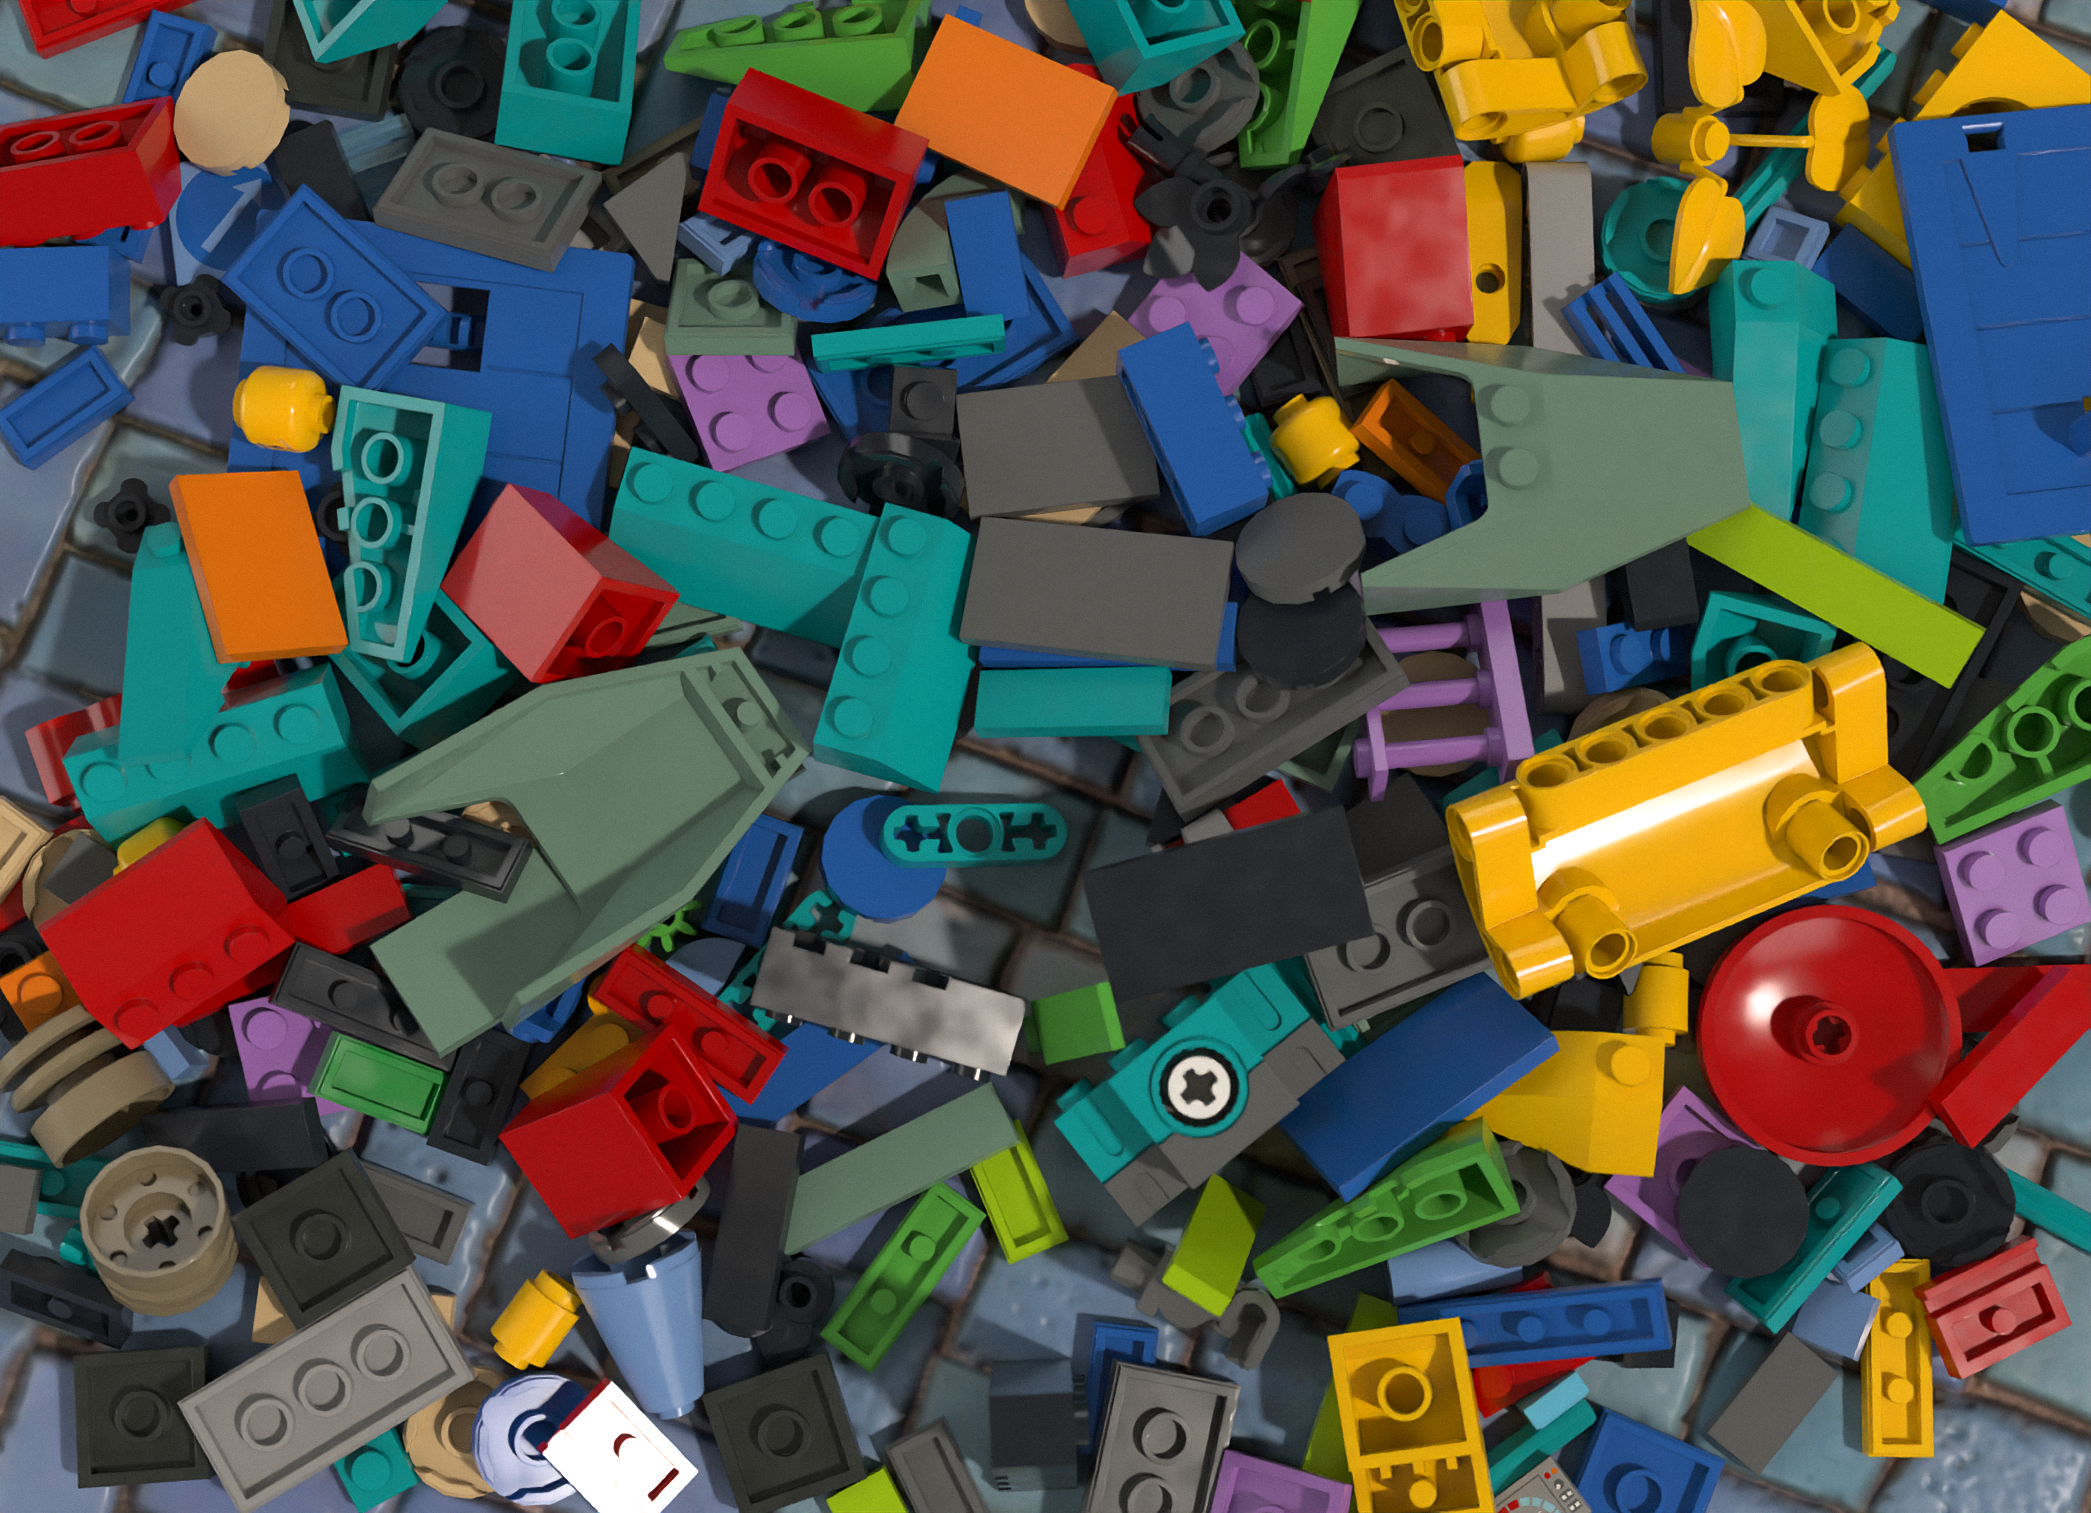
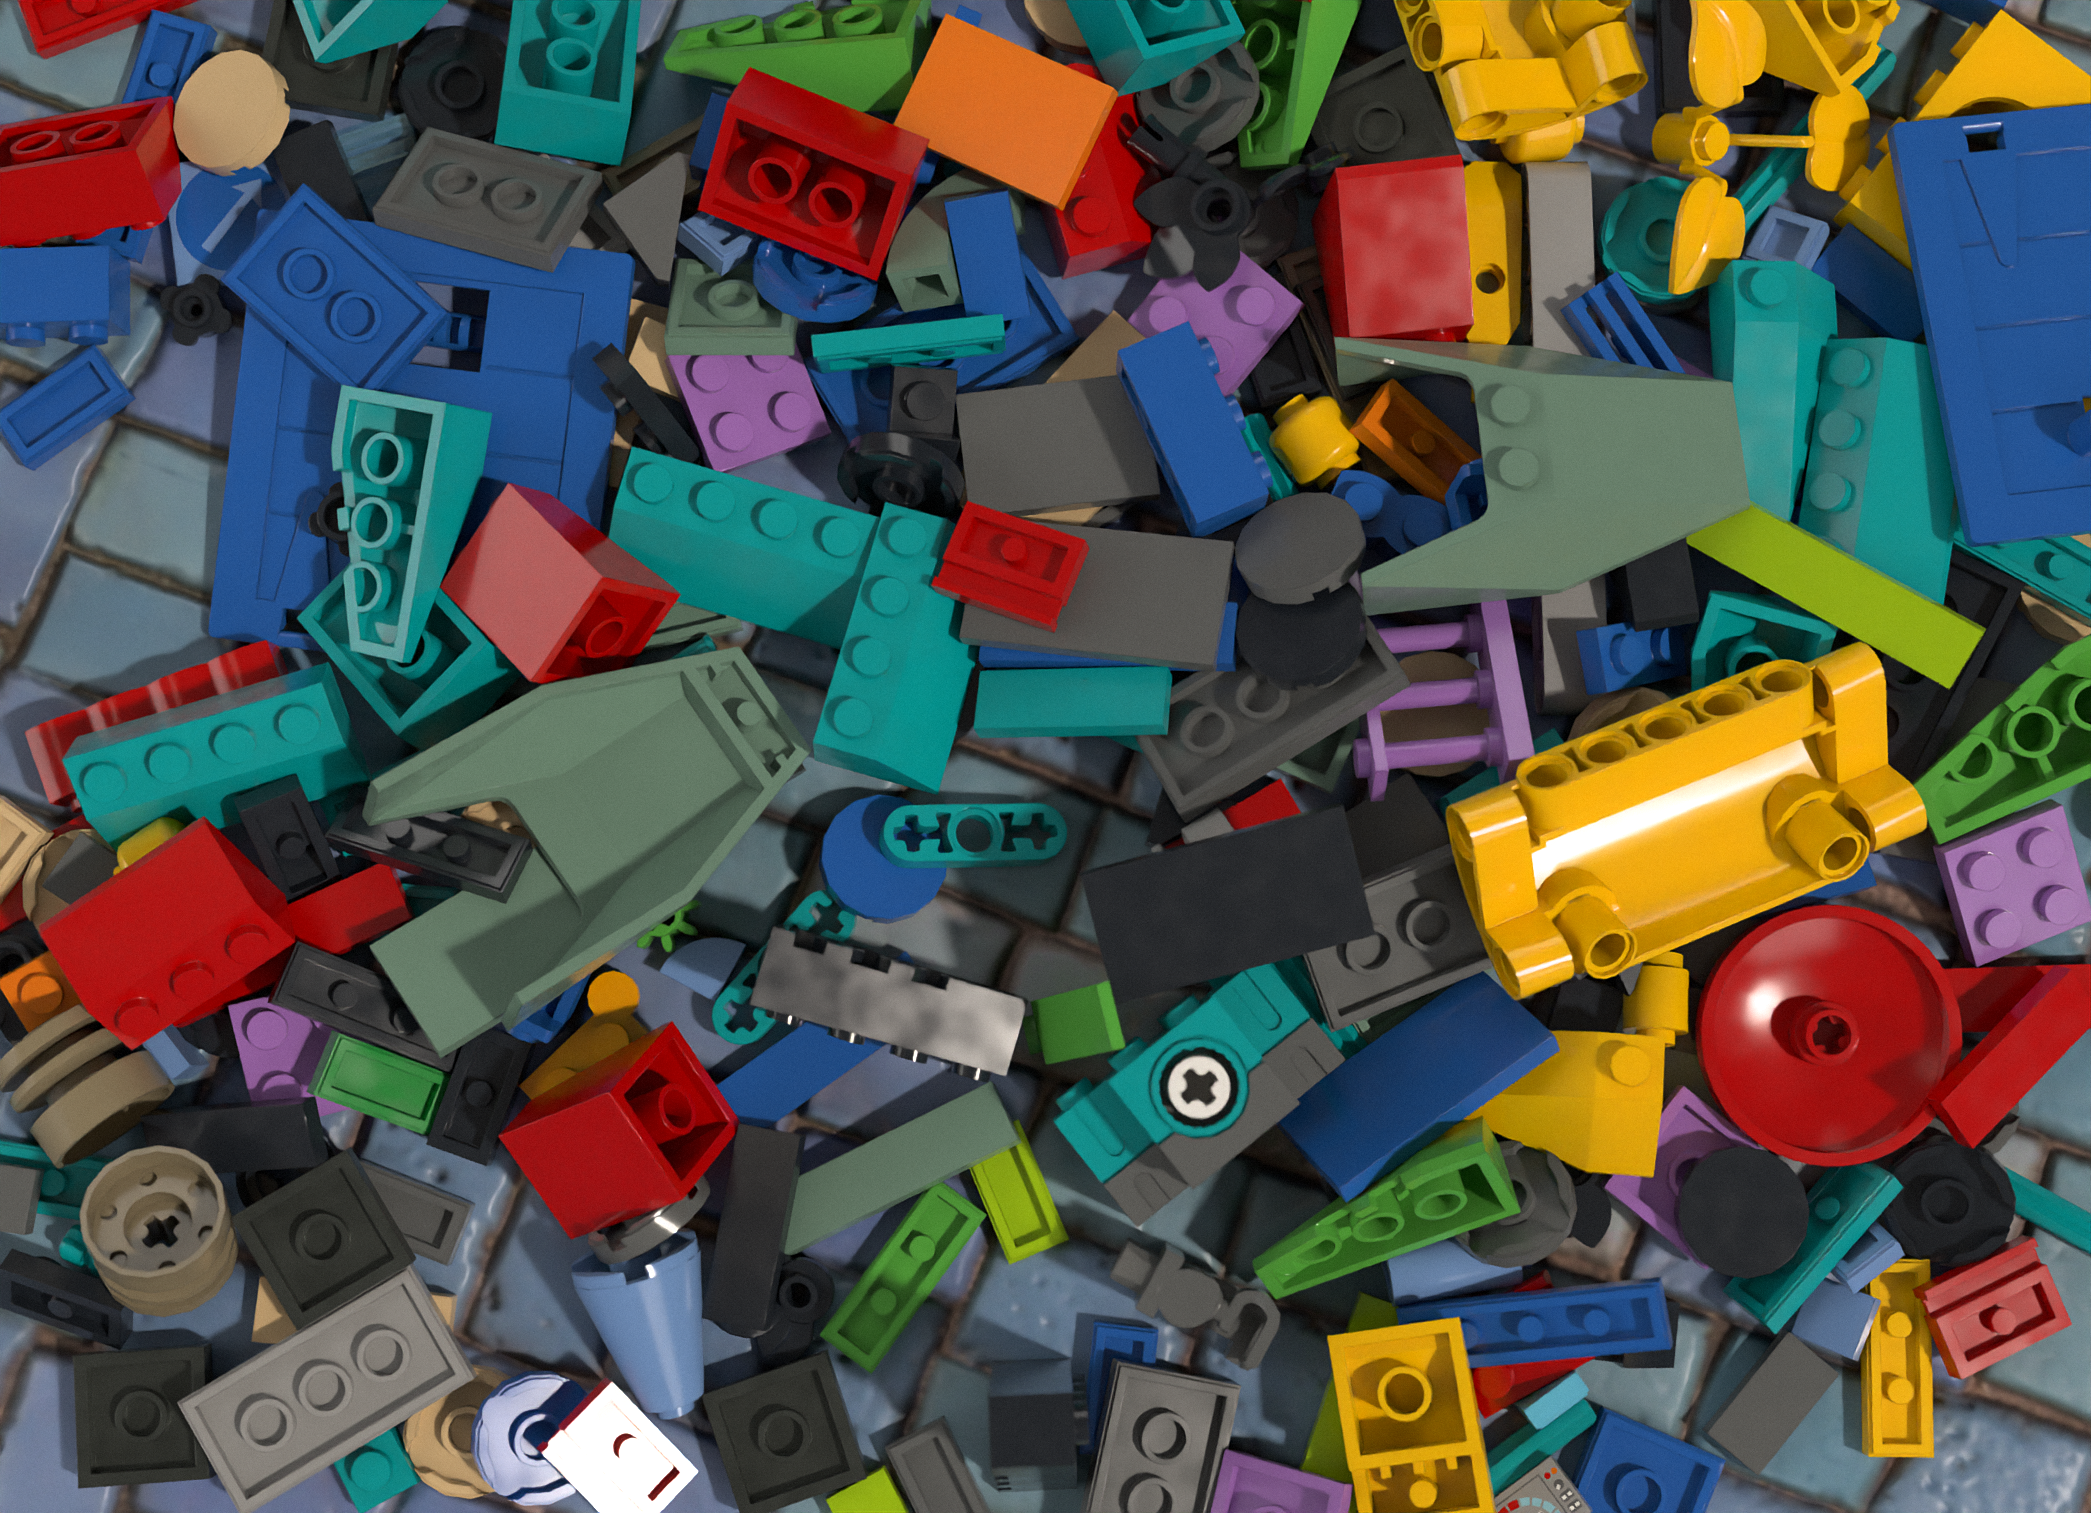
black plate [93,478,171,554] -> none
teal wedge [117,522,252,767] -> none
orange tile [168,470,349,664] -> none
yellow head [232,365,337,453] -> none
yellow brick [490,1268,582,1371] -> none
red tile [591,942,790,1105] -> none
blue tile [701,814,806,949] -> none
lime tile [1162,1173,1267,1317] -> none
none -> red plate [931,501,1090,633]

